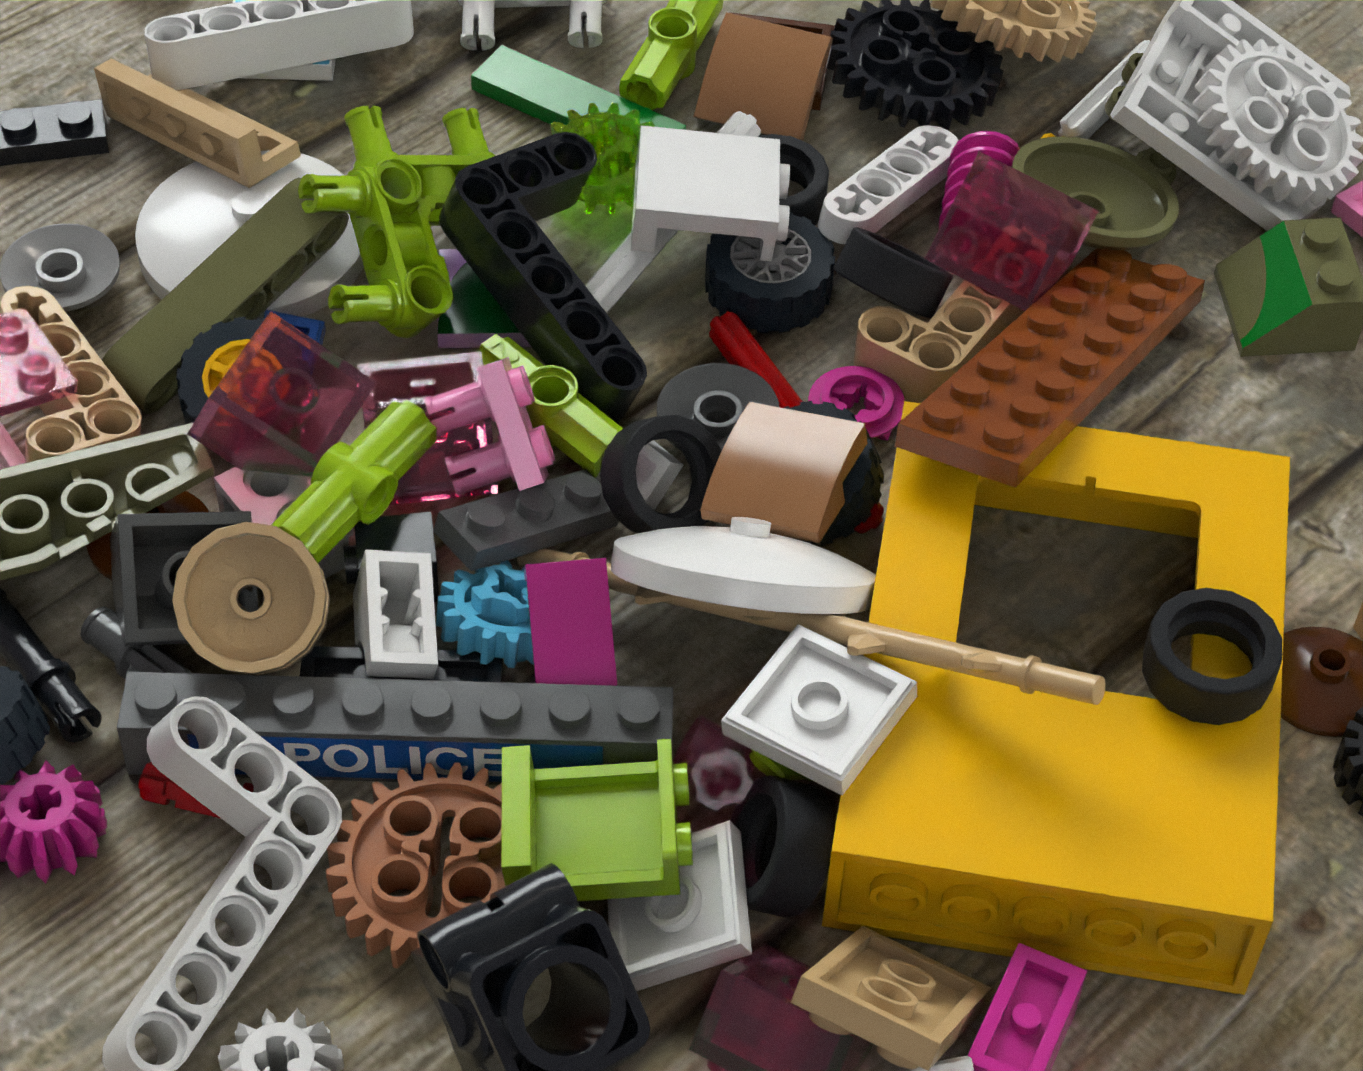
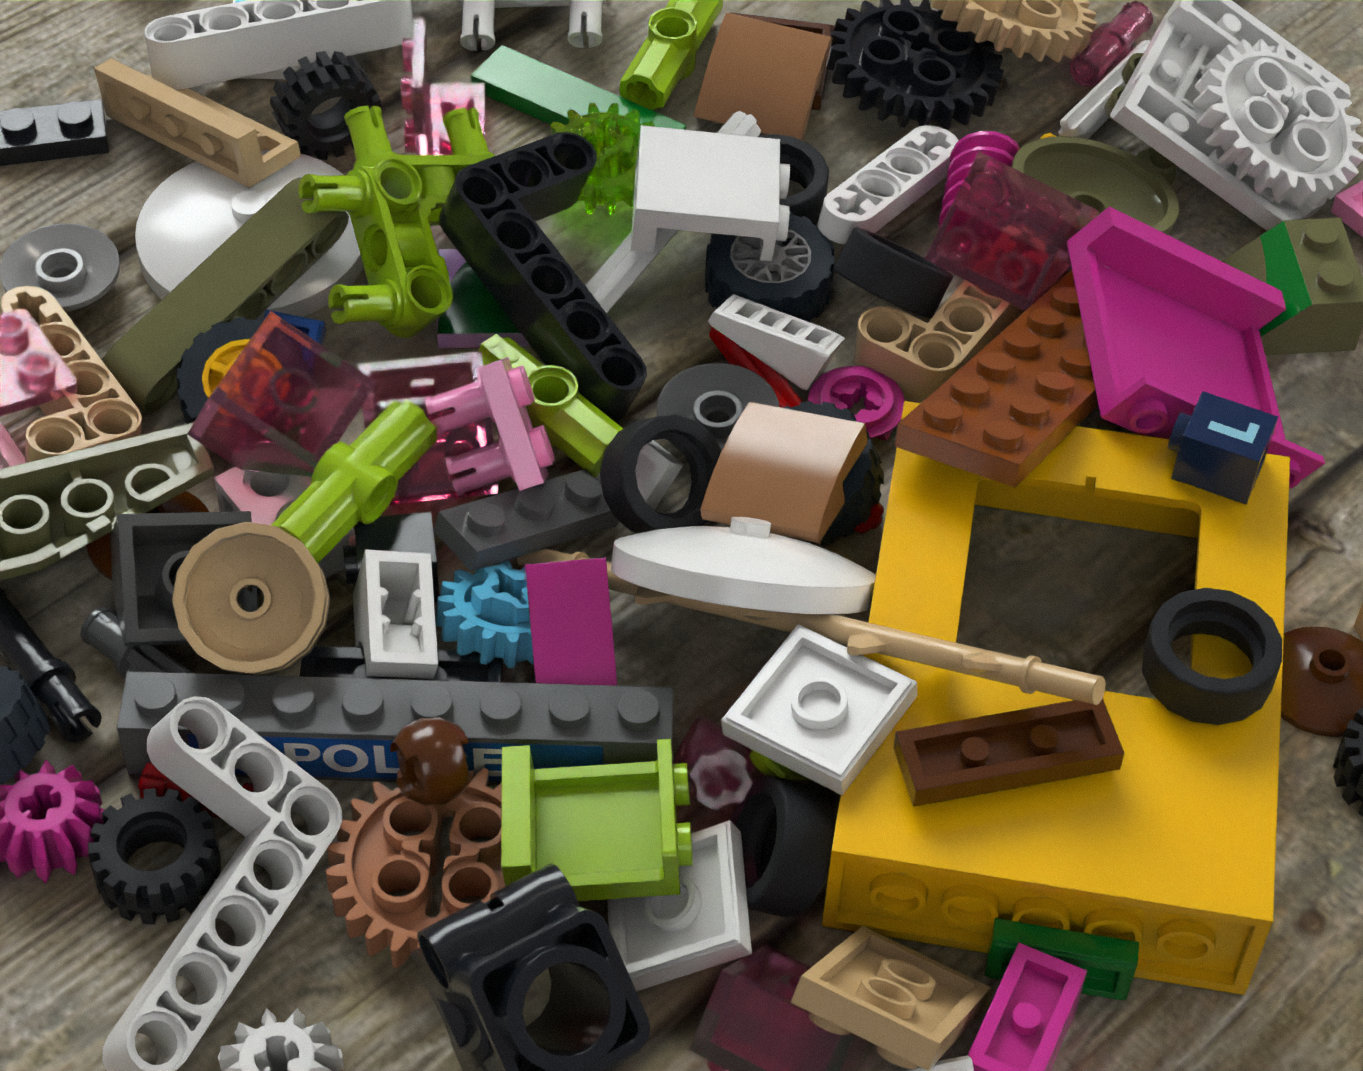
none -> black tyre [88,788,221,925]
none -> black tyre [270,51,382,160]
none -> reddish brown piece [390,717,474,806]
none -> clear pink bracket [401,17,486,155]
none -> white slope [708,294,845,391]
none -> reddish brown plate [893,698,1125,807]
none -> green tile [984,918,1139,1001]
none -> dark pink panel [1067,206,1325,489]
none -> clear pink pin [1069,1,1153,87]
none -> dark blue brick [1167,391,1278,505]

